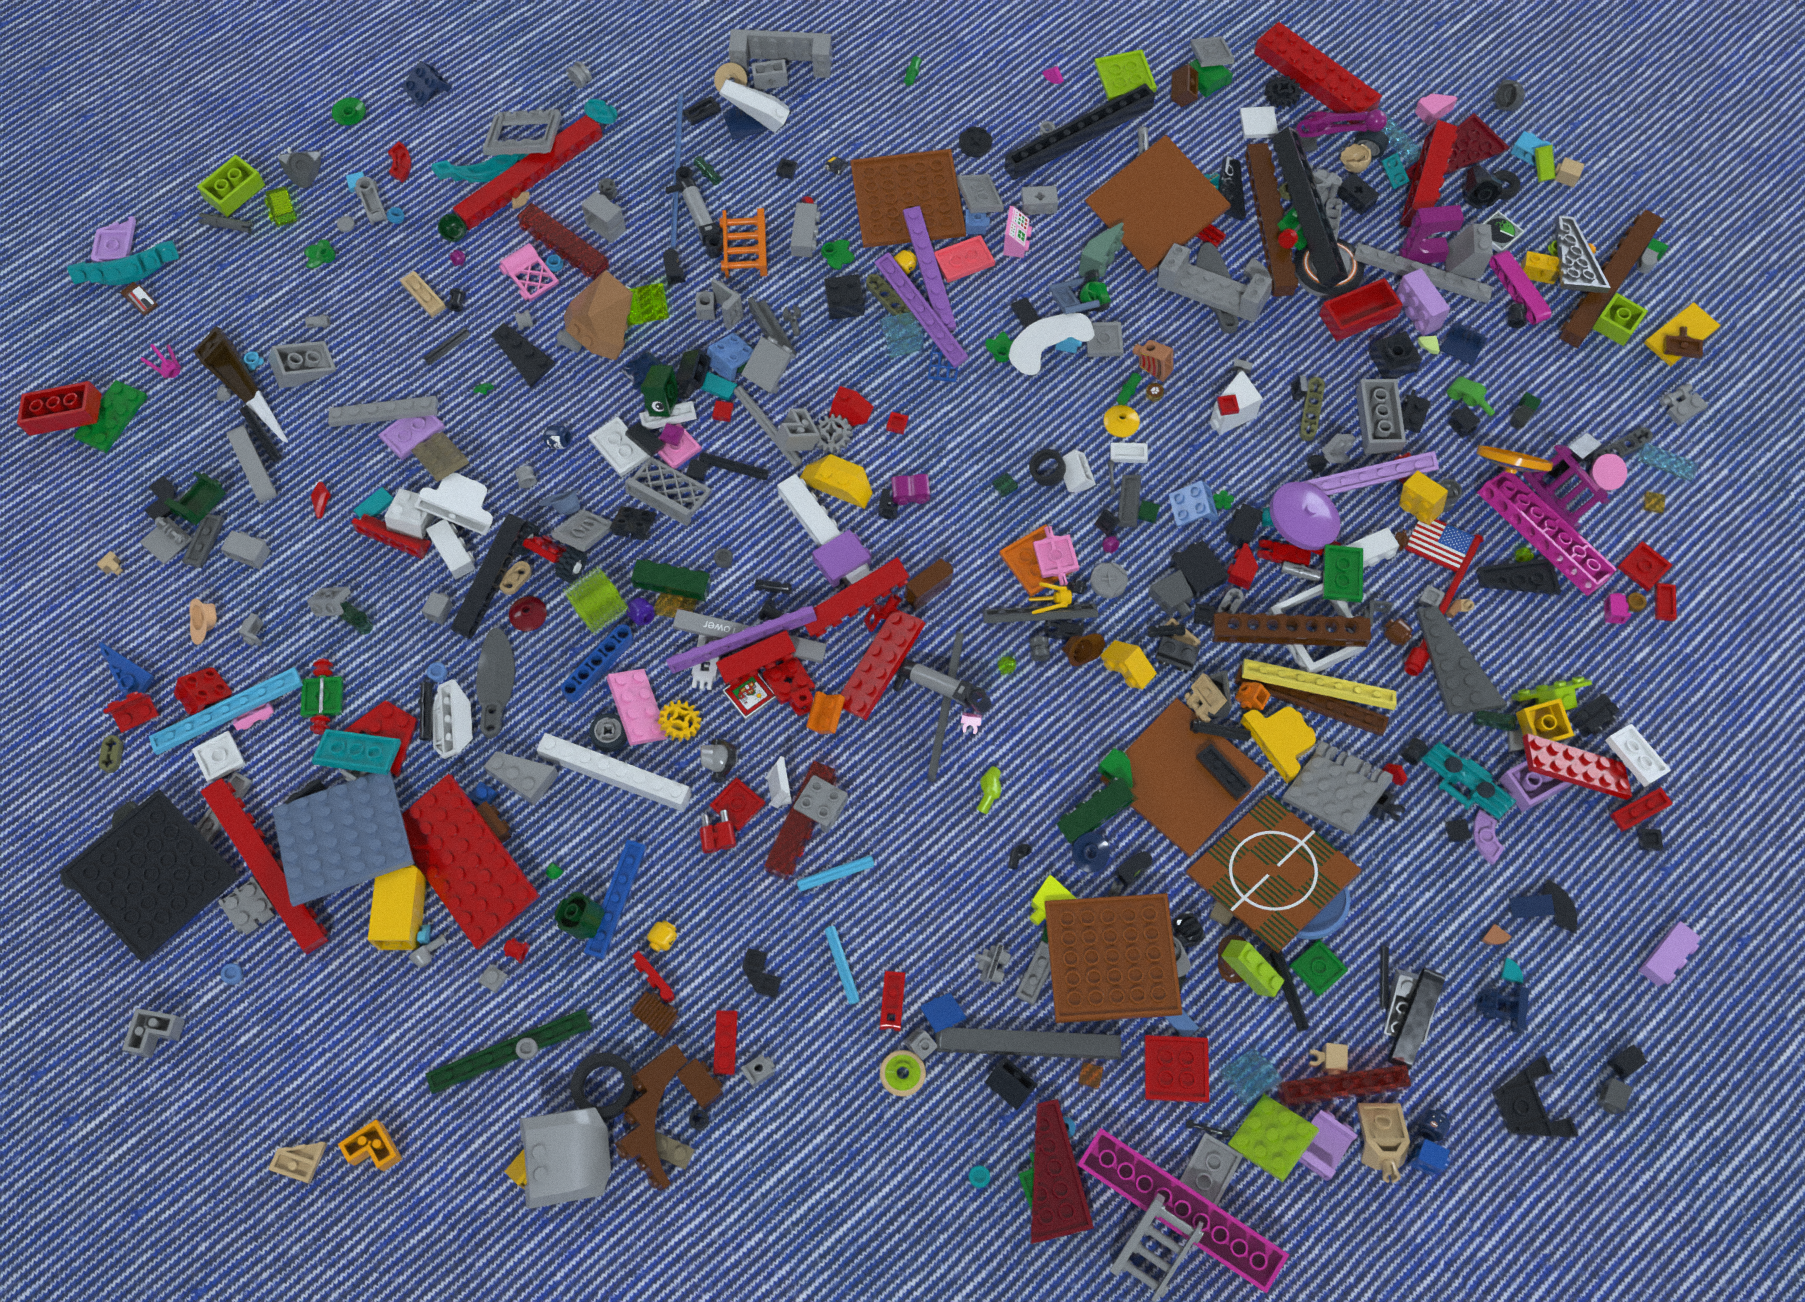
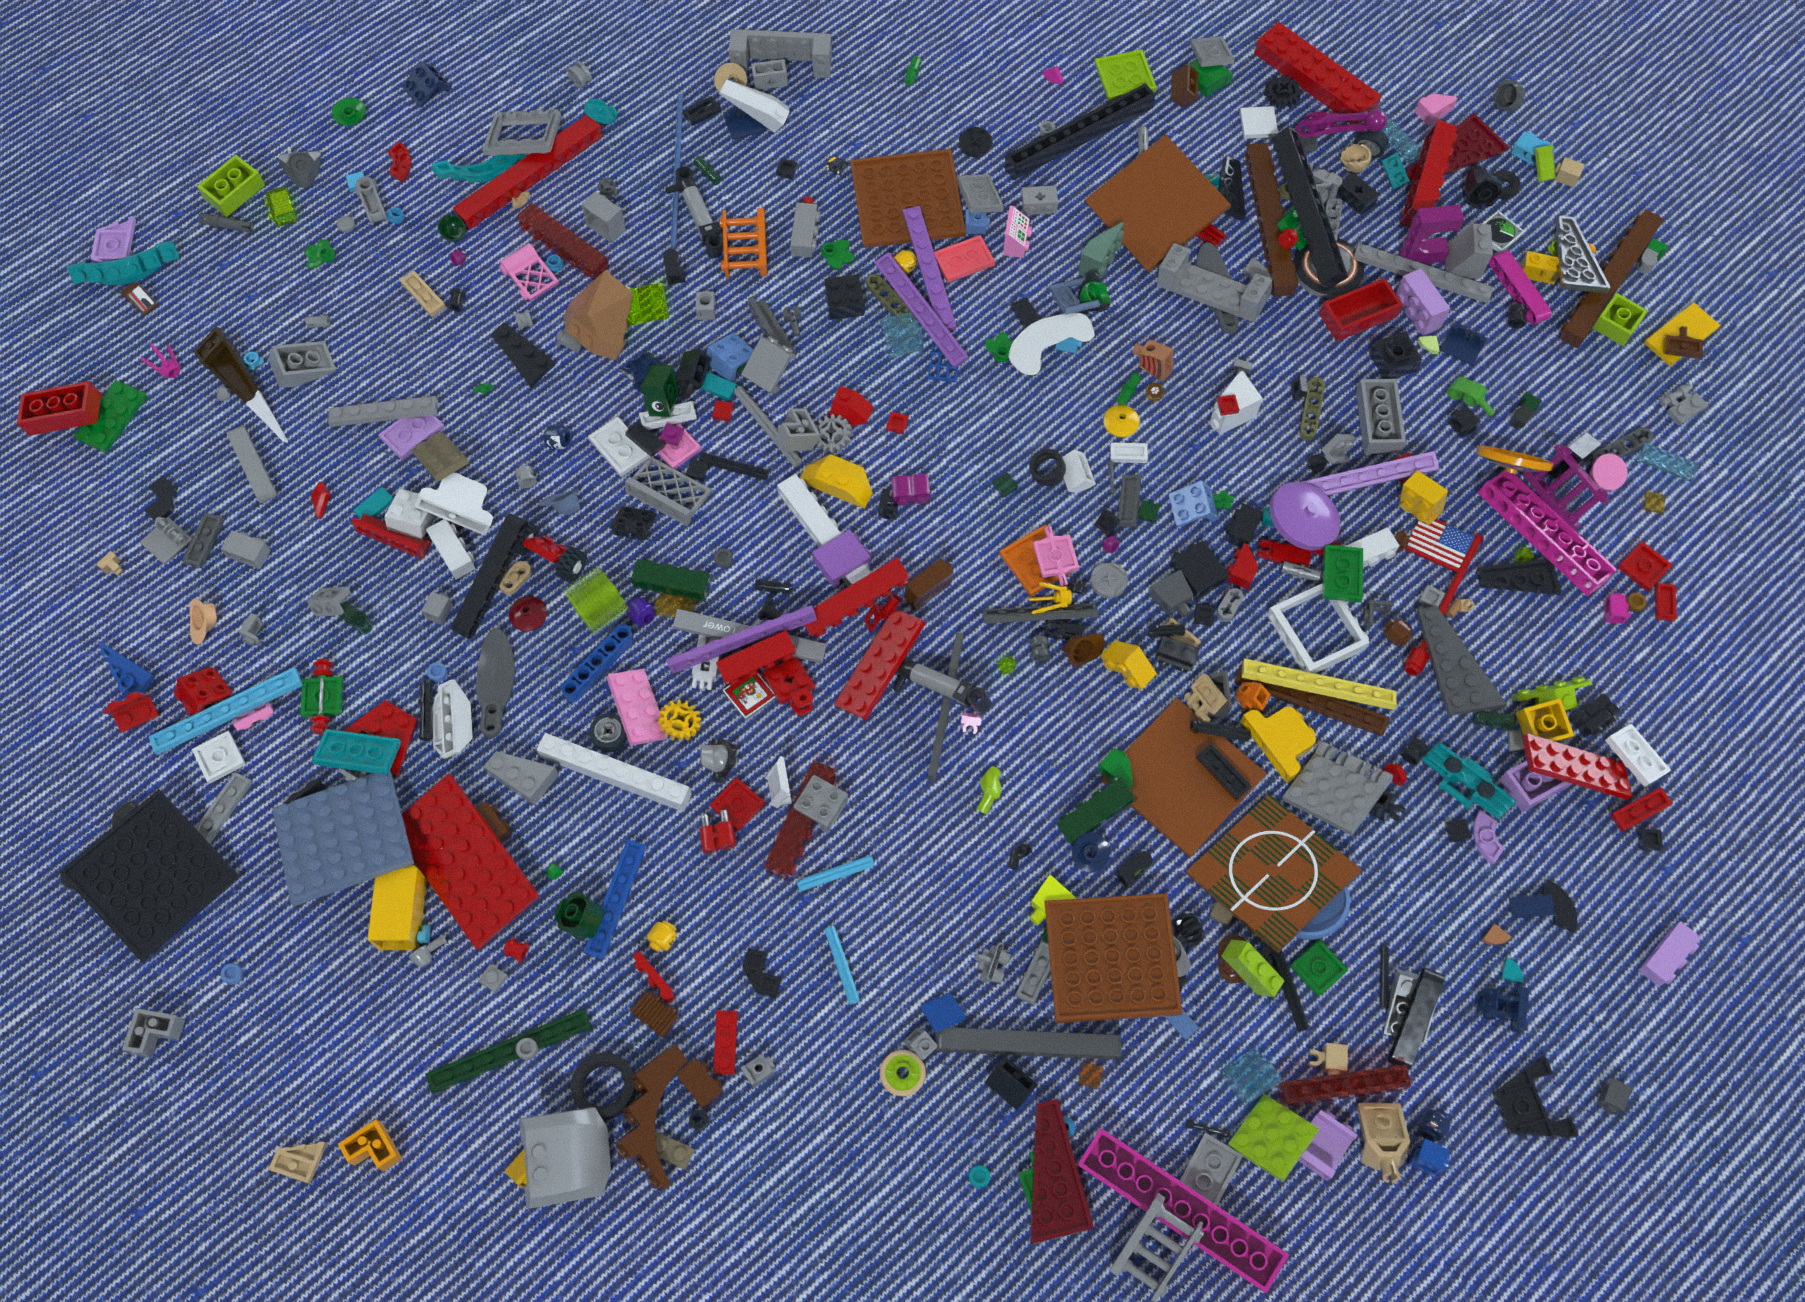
olive beam [99,735,123,773] -> none
dark green panel [164,471,226,526] -> none
red brick [200,778,329,955] -> none
light grey plate [217,876,275,935] -> none
black axle [240,405,282,462] -> none
black axle [424,327,470,365] -> none
blue plate [468,781,497,805] -> none
light grey plate [552,509,612,552] -> none
light grey bracket [711,278,743,330] -> none
orange bracket [806,691,845,734] -> none
red plate [880,971,905,1032] -> none
light grey plate [1086,322,1124,357] -> none
dark grey bush [1107,880,1123,897] -> none
red plate [1144,1035,1209,1103] -> none
reddish brown brick [1212,612,1371,647] -> none
black bracket [1401,389,1431,434] -> none
dark grey wheel [1439,479,1462,512] -> none
black brick [1607,1044,1648,1080] -> none

